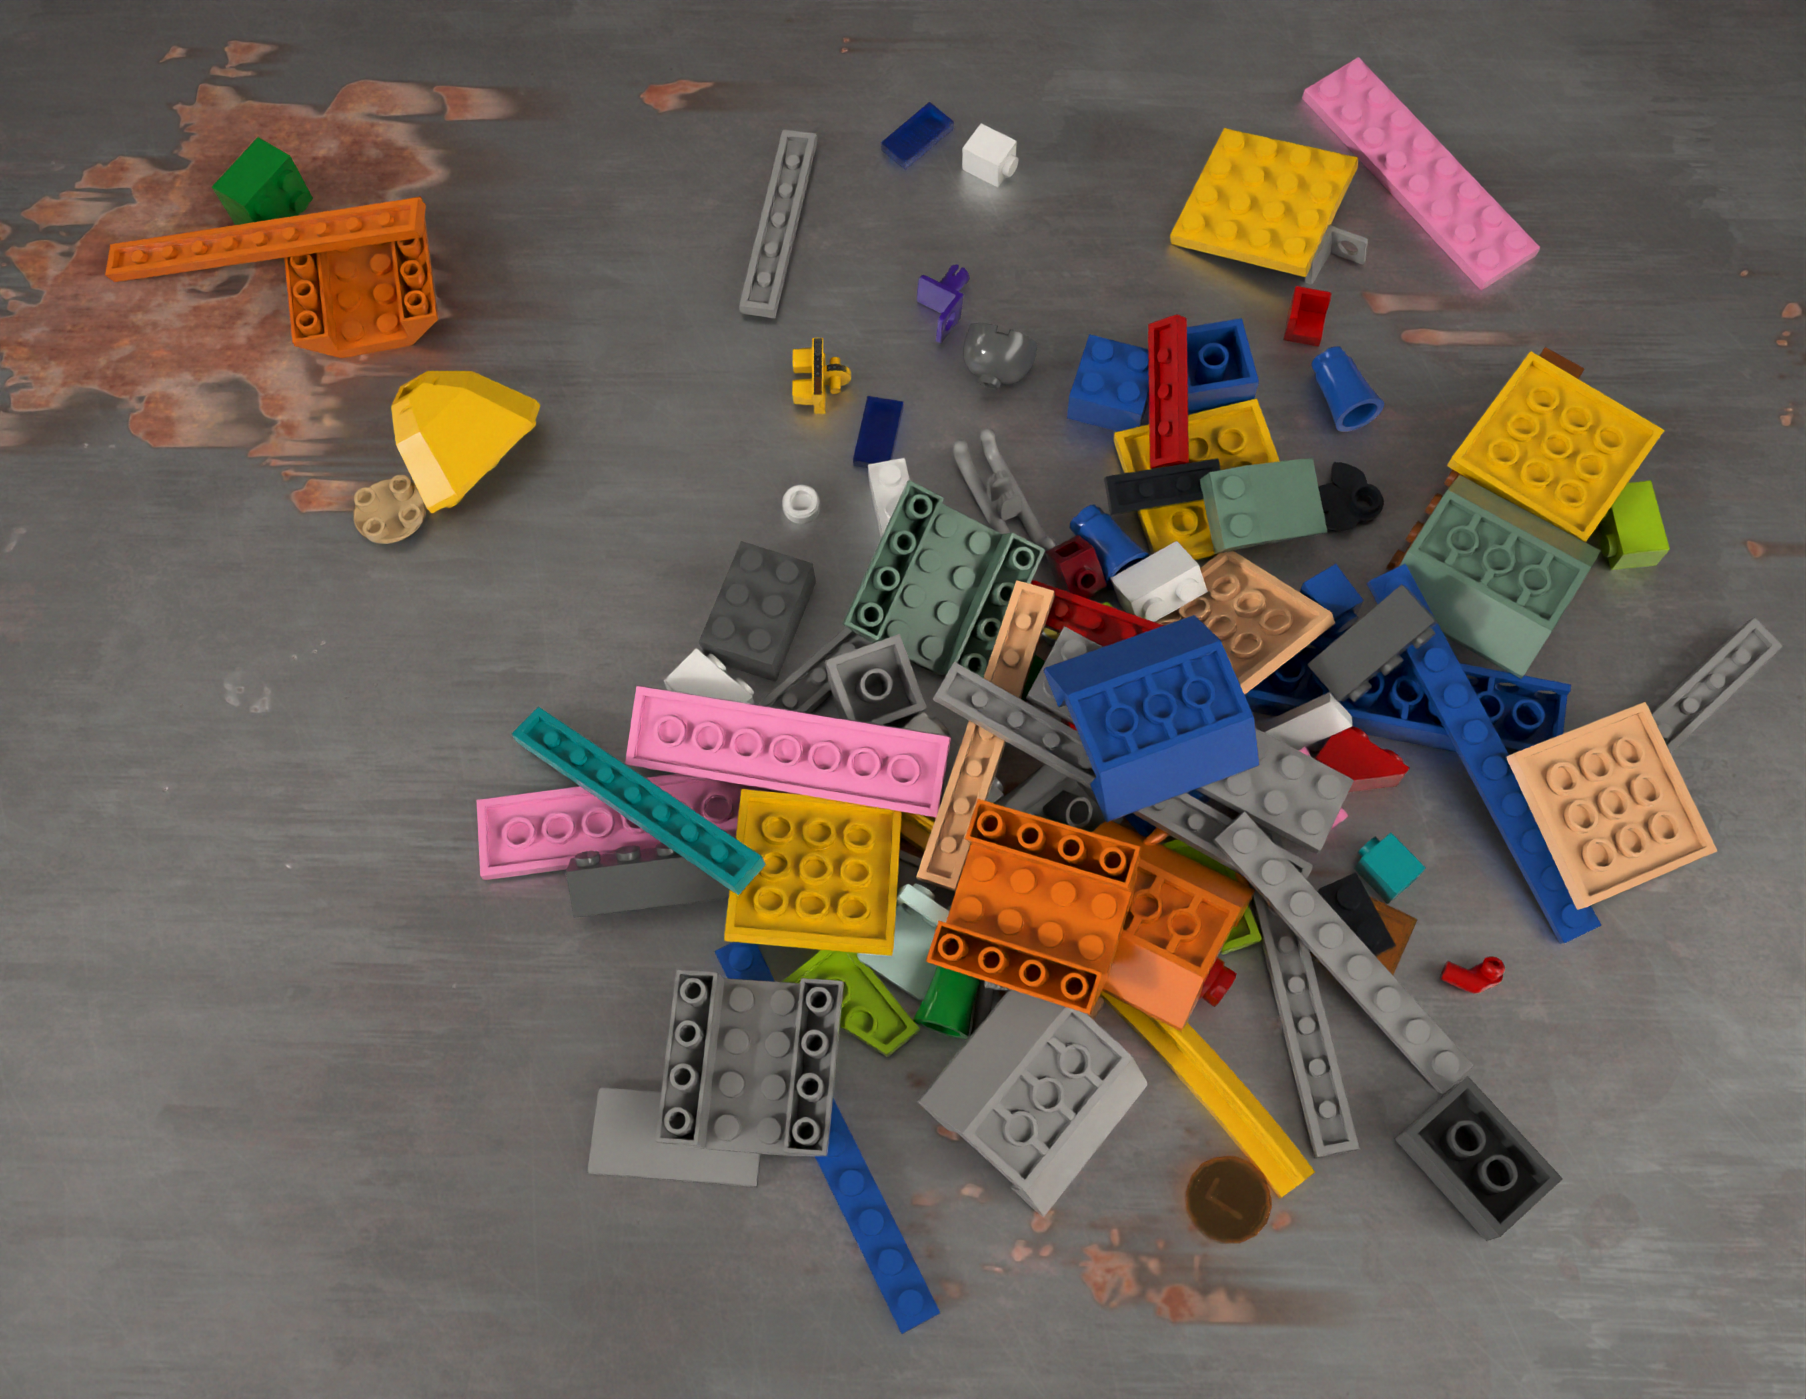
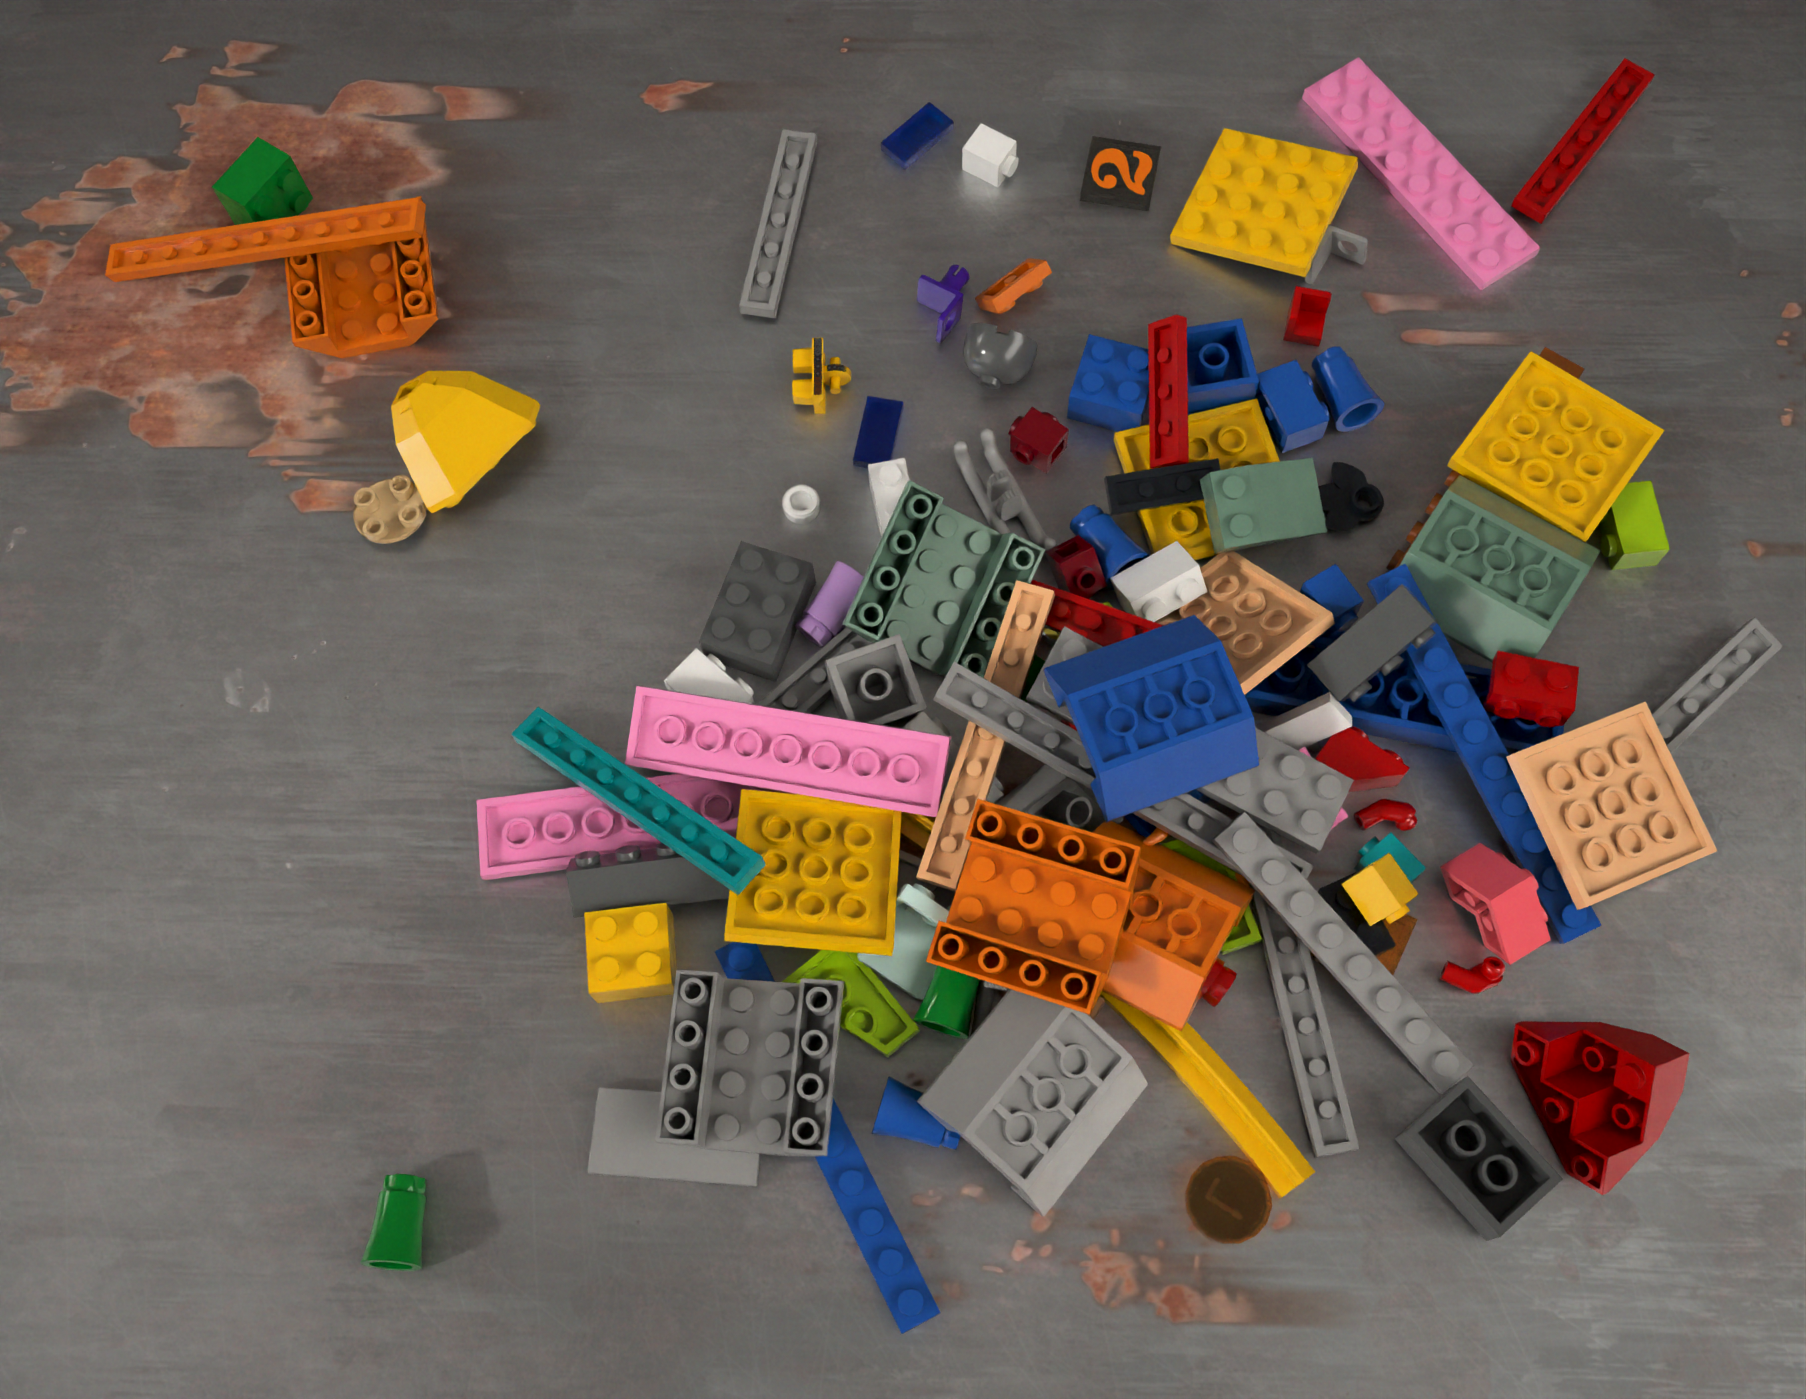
none -> green plant [360,1174,427,1271]
none -> yellow brick [584,903,677,1003]
none -> lavender plant [795,561,863,648]
none -> blue plant [871,1076,961,1150]
none -> orange plate [975,258,1052,314]
none -> dark red brick [1008,407,1069,474]
none -> clear smoke tile [1080,136,1161,212]
none -> blue brick [1254,360,1330,453]
none -> yellow brick [1342,852,1418,926]
none -> red arm [1354,799,1418,831]
none -> coral brick [1440,843,1551,965]
none -> red bracket [1483,651,1579,727]
none -> red brick [1510,1021,1690,1195]
none -> red plate [1511,58,1655,224]

